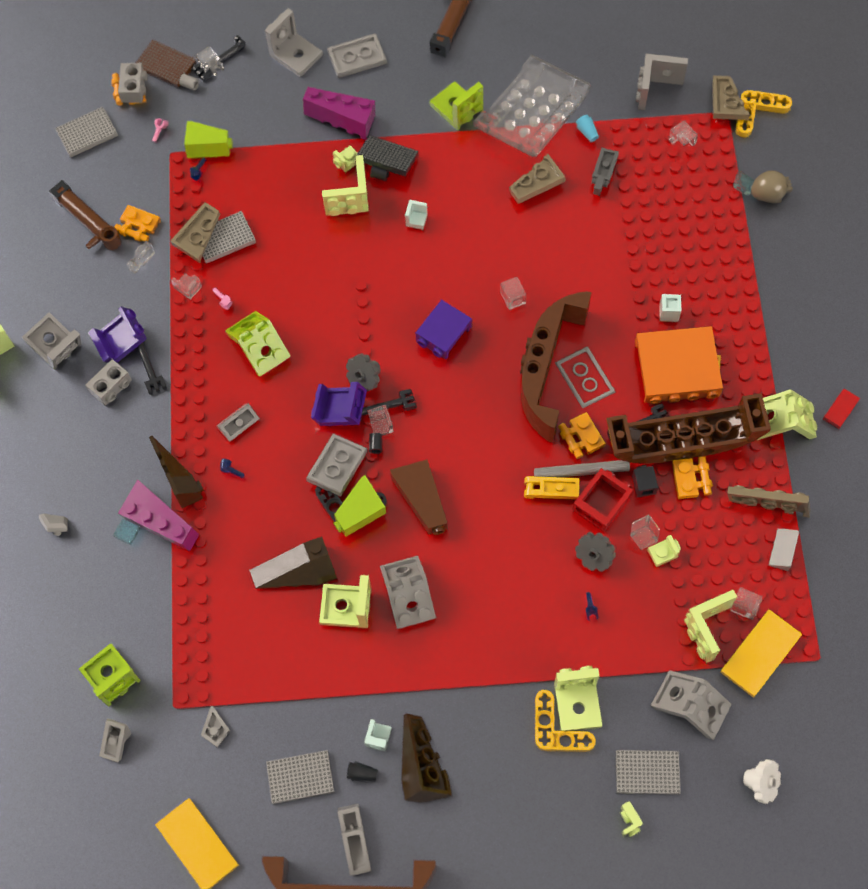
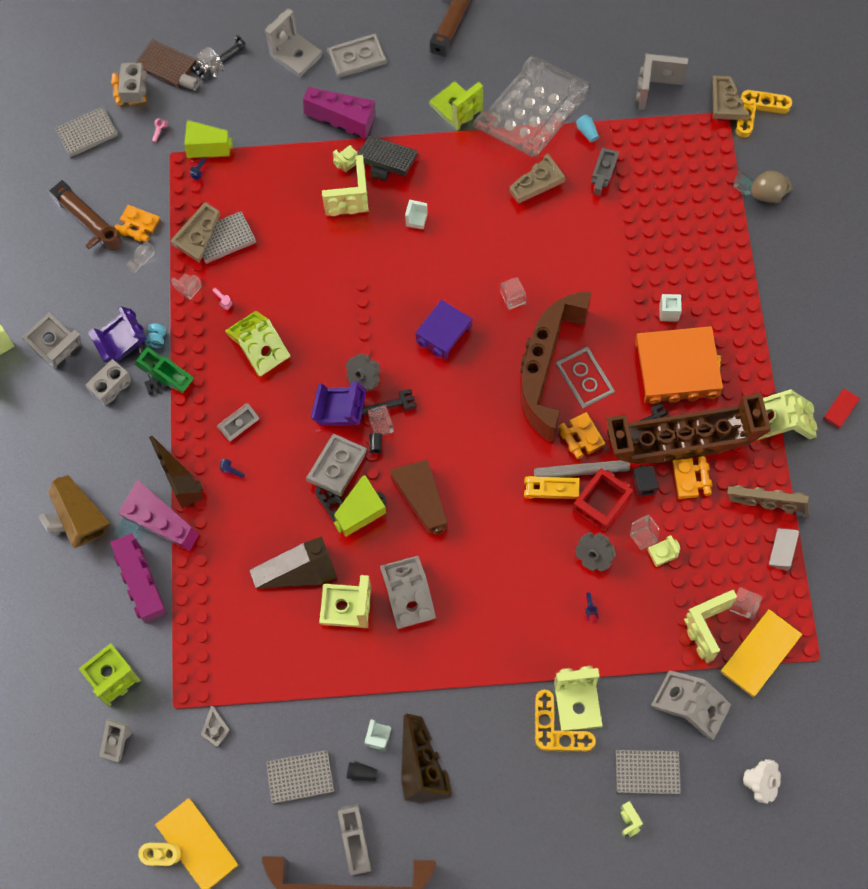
clear panel [668,121,698,146] -> none
none -> pearl gold slope [48,475,110,549]
none -> magenta wedge [110,533,167,623]
none -> green slope [135,347,194,393]
none -> light yellow plate [139,842,181,866]
none -> medium azure wheel [145,323,167,348]

